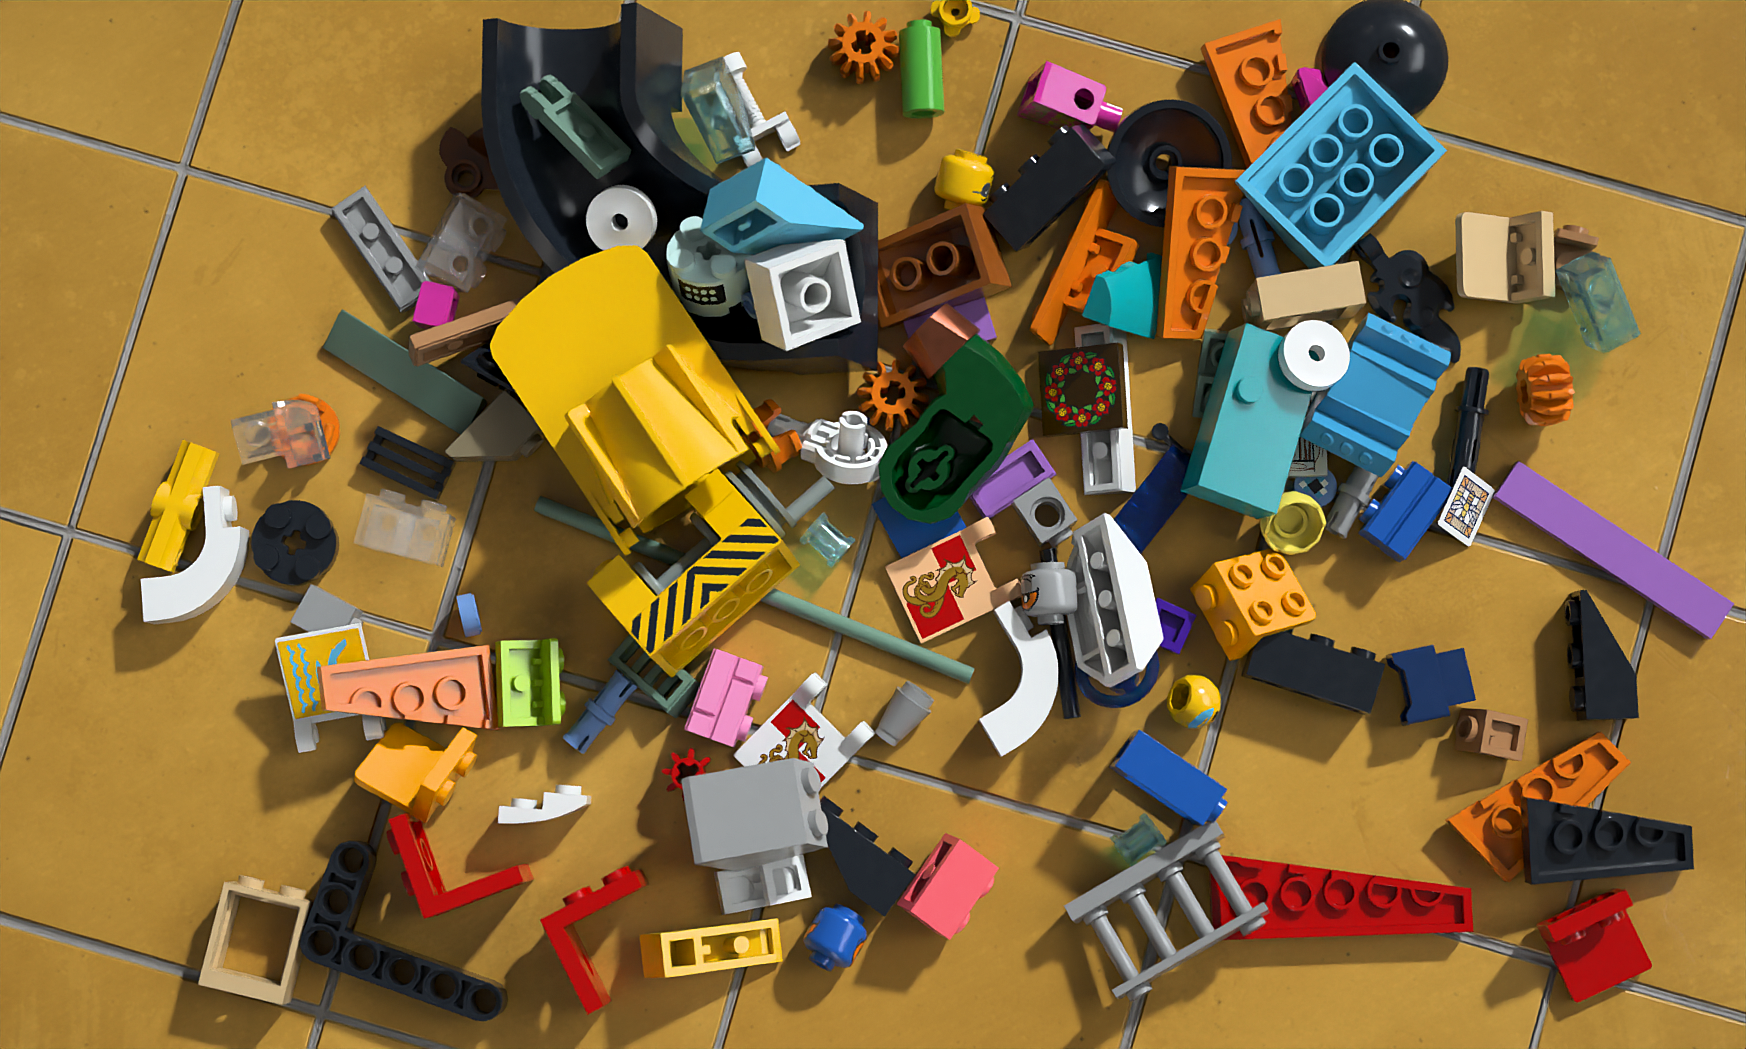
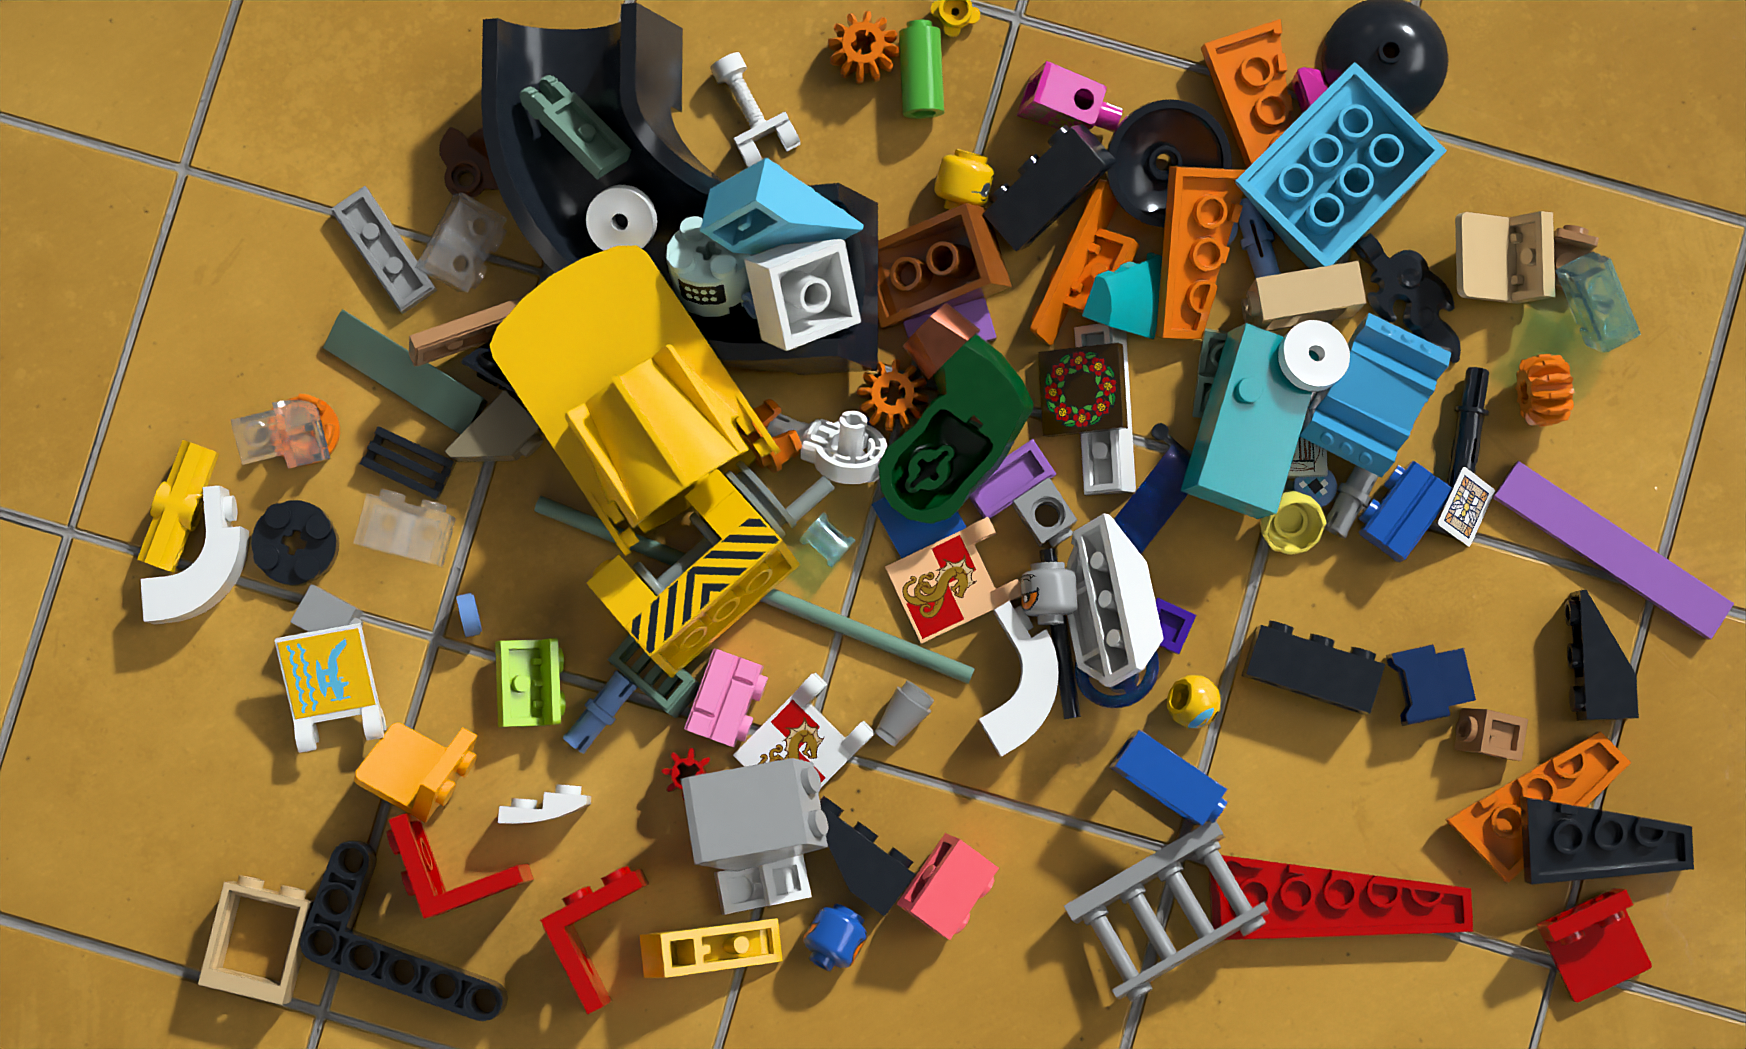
wing [317,645,500,730] -> none
dark pink slope [412,281,460,330] -> none
clear light blue slope [681,56,755,164] -> none
clear light blue bush [1109,813,1167,867] -> none
light orange bracket [1190,548,1316,661] -> none

